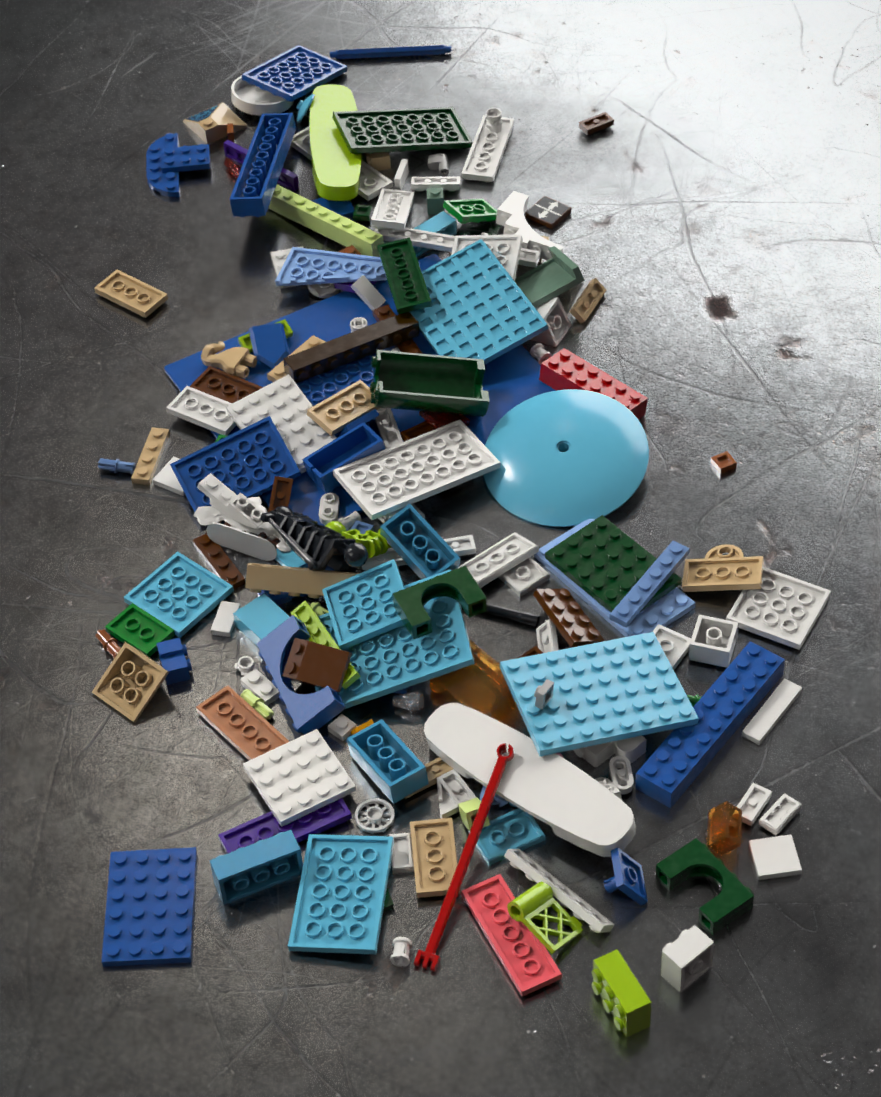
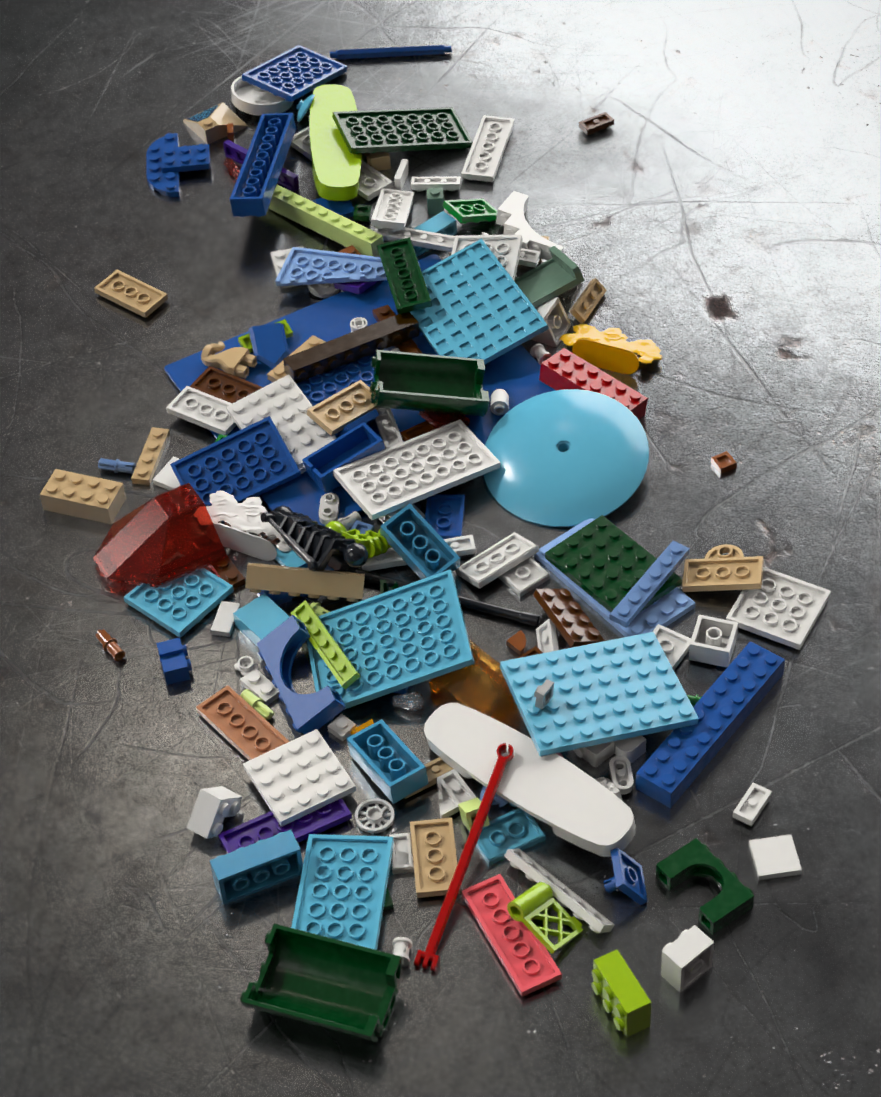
tan slope [92,642,169,723] -> none
blue plate [102,847,197,967] -> none
green plate [105,603,175,657] -> none
white slope [197,473,265,529] -> none
reddish brown plate [268,476,293,513] -> none
reddish brown slope [282,638,352,692] -> none
medium azure plate [322,559,405,650] -> none
white tile [350,275,386,310] -> none
dark green arch [393,565,487,639] -> none
light grey piece [427,154,449,176] -> none
white wheel [486,108,502,130] -> none
tile [525,196,571,229] -> none
clear orange brick [707,801,742,855] -> none
white tile [742,678,802,745] -> none
white plate [759,793,802,835] -> none
none -> tan brick [40,469,126,524]
none -> clear red windscreen [93,483,227,588]
none -> white brick [187,786,242,839]
none -> dark green cylinder [240,923,402,1042]
none -> blue plate [425,494,465,539]
none -> white brick [490,389,509,415]
none -> dark orange tile [506,630,526,656]
none -> yellow plant [559,324,662,374]

